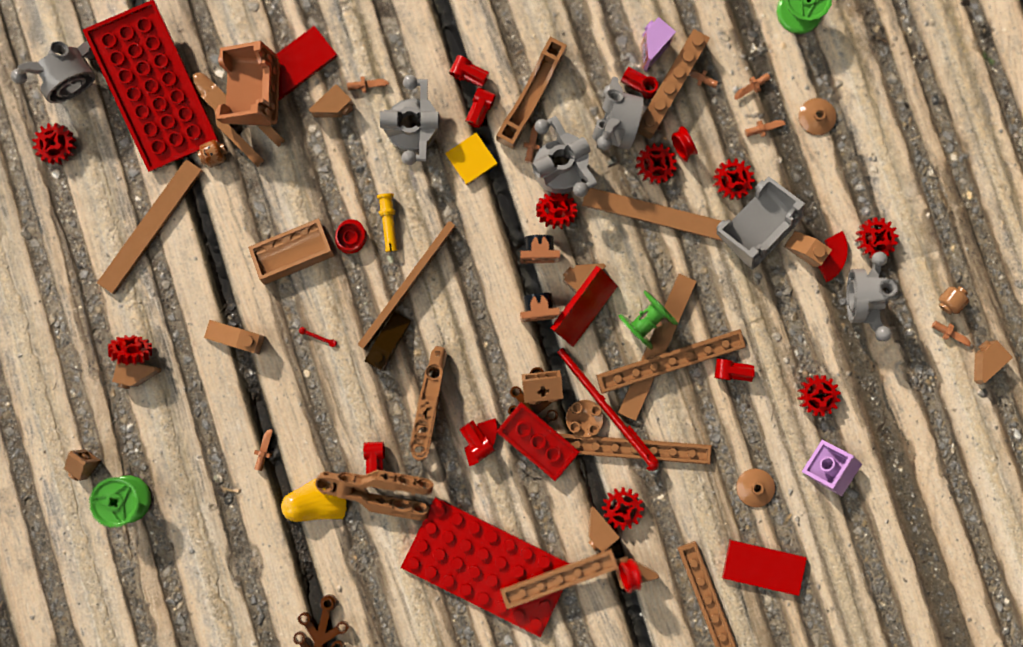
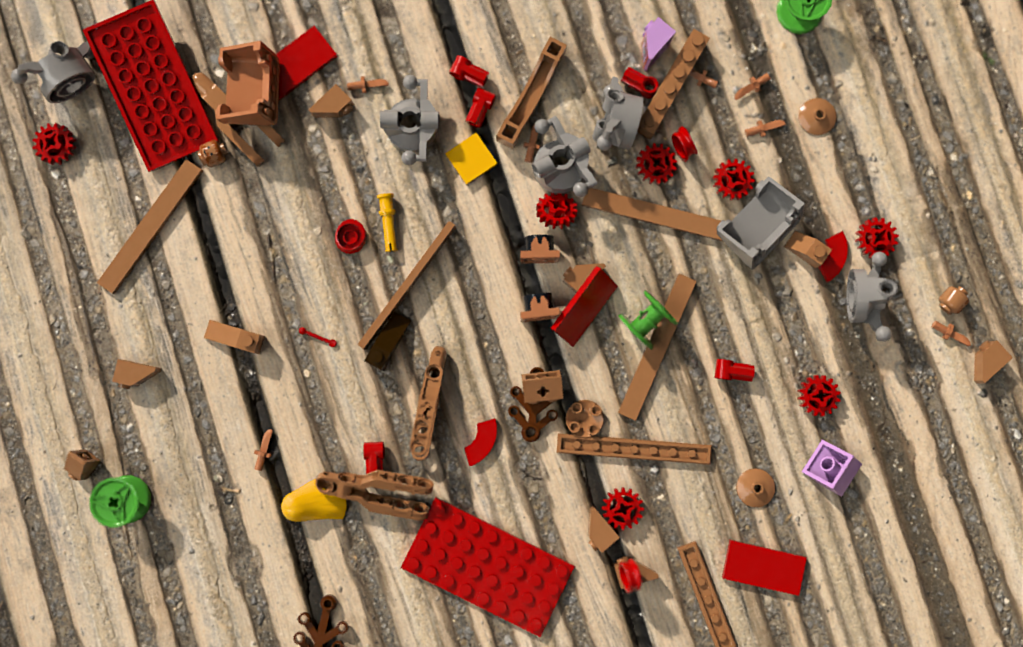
red gear [108,335,152,366] -> none
medium nougat slope [248,218,335,285] -> none
red piece [459,420,495,462] -> none
red tile [496,402,580,482] -> none
medium nougat plate [500,549,619,609] -> none
red bar [557,348,659,471] -> none
medium nougat tile [596,329,746,394] -> none

